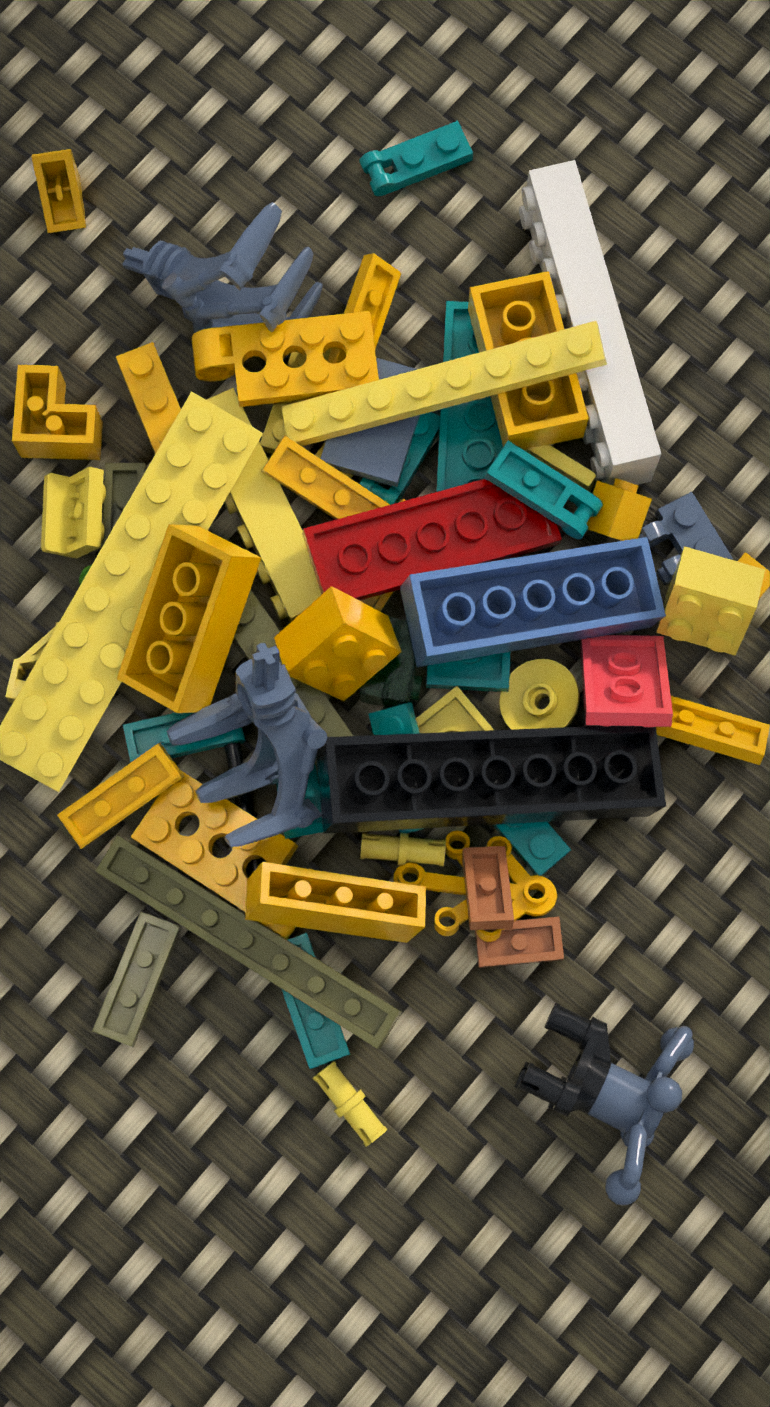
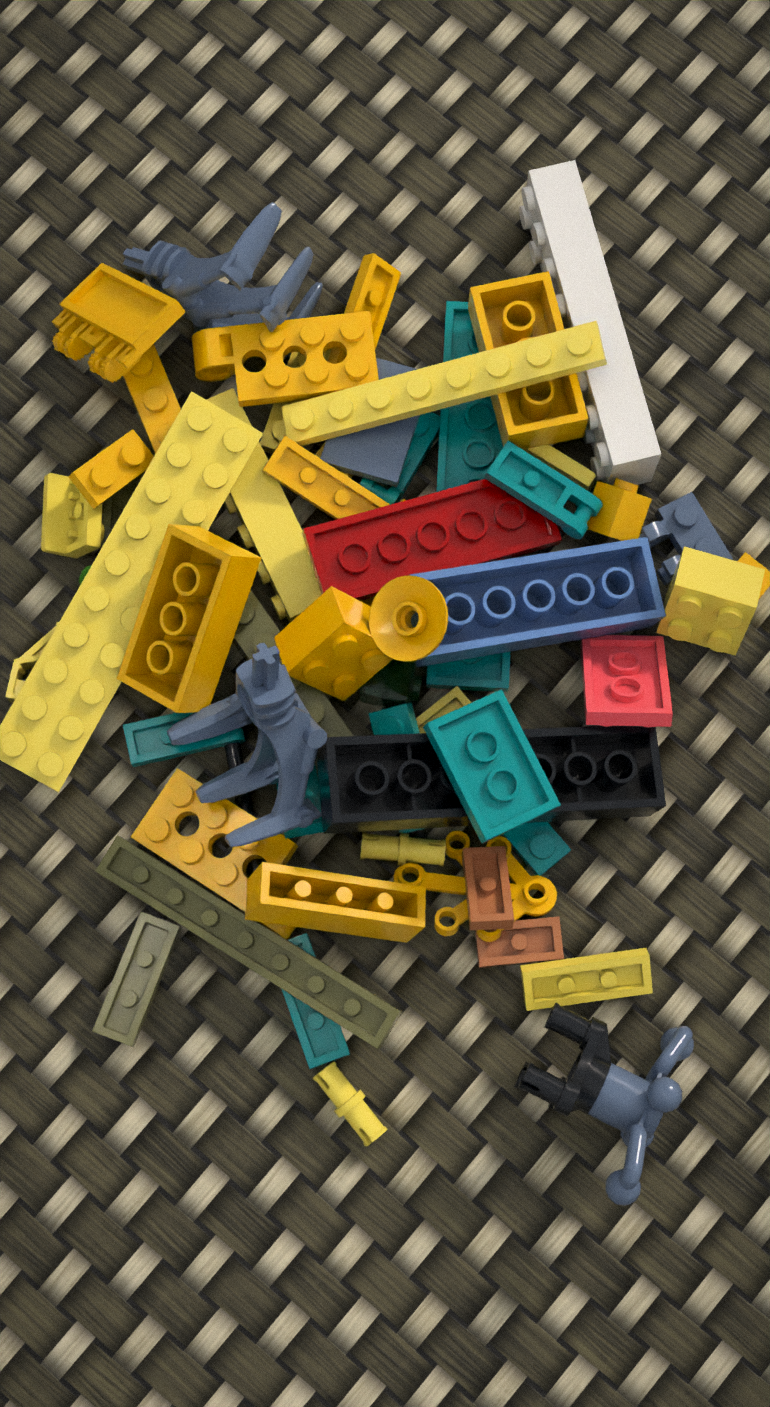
yellow brick [12,365,103,460] -> none
yellow slope [32,149,86,233] -> none
yellow tile [57,742,184,849] -> none
teal plate [359,121,473,196] -> none
light yellow dish [499,659,580,730] -> none
yellow plate [656,696,770,765] -> none
none -> yellow hinge [52,263,186,383]
none -> yellow plate [69,429,154,509]
none -> yellow dish [369,575,448,662]
none -> teal plate [423,689,561,844]
none -> light yellow plate [520,948,653,1011]

